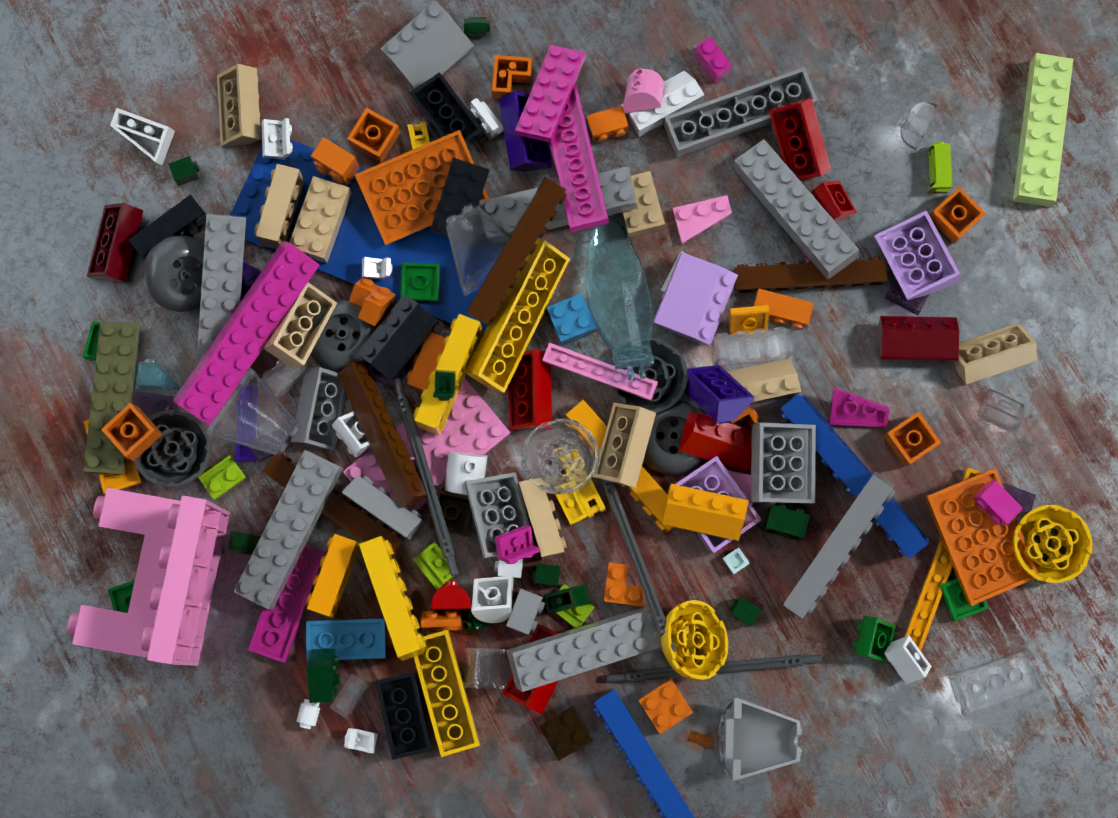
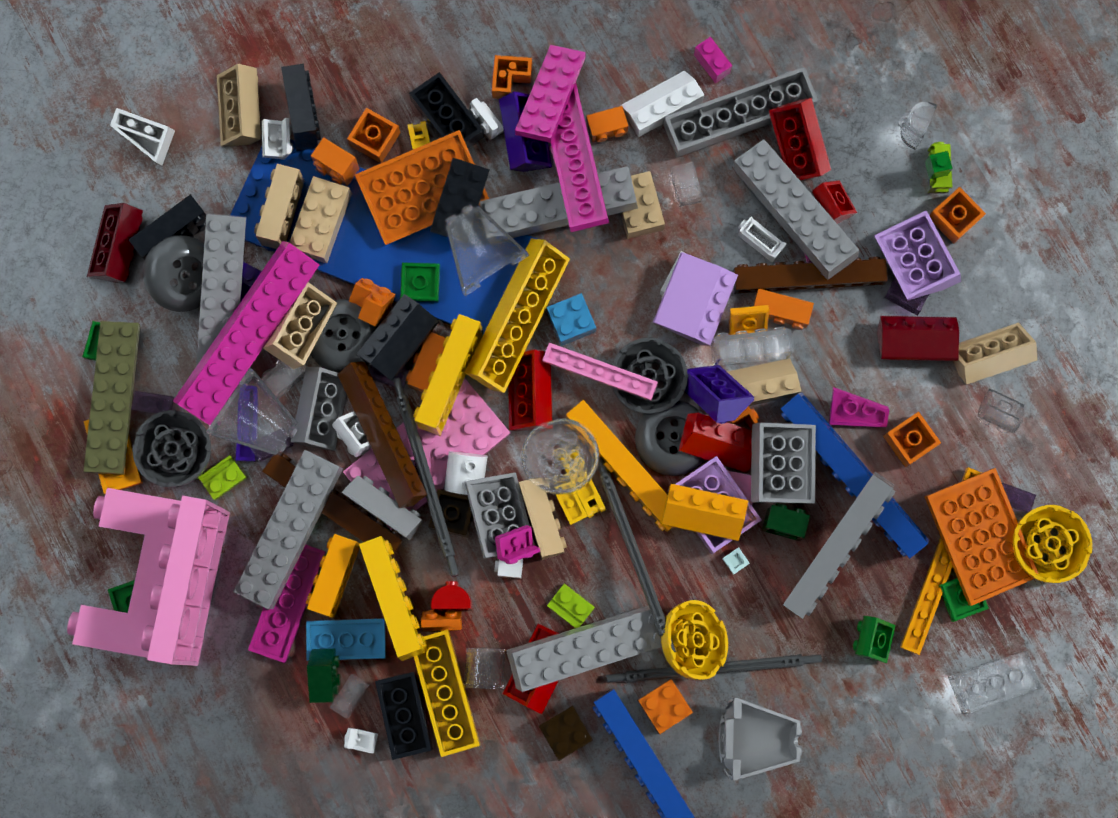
orange brick [101,403,163,461] -> none
clear light blue slope [137,359,179,390] -> none
dark green brick [168,156,200,186] -> none
dark green slope [227,531,261,555] -> none
white brick [296,699,320,729] -> none
white bracket [362,257,393,280] -> none
light grey slope [380,0,474,89] -> none
lime plate [413,542,459,590] -> none
dark green bracket [433,370,456,401] -> none
dark green bracket [462,611,493,635] -> none
dark green brick [464,17,490,36] -> none
reddish brown brick [467,177,567,324] -> none
white brick [471,575,514,623] -> none
light grey brick [506,589,545,636] -> none
dark green brick [532,563,561,587] -> none
dark green slope [543,584,591,614] -> none
clear light blue windscreen [586,217,654,380] -> none
tan slope [593,403,656,488] -> none
orange brick [603,562,644,608] -> none
bright pink brick [623,68,664,113] -> none
bright pink wing [672,195,732,245] -> none
clear orange pin [687,729,713,749] -> none
dark green brick [729,597,761,627] -> none
white brick [884,636,931,684] -> none
dark pink brick [973,480,1023,525] -> none
yellowish green brick [1013,53,1073,207] -> none
none -> black brick [281,63,321,151]
none -> clear brick [668,162,702,207]
none -> white window [738,216,787,263]
none -> green brick [925,151,953,180]

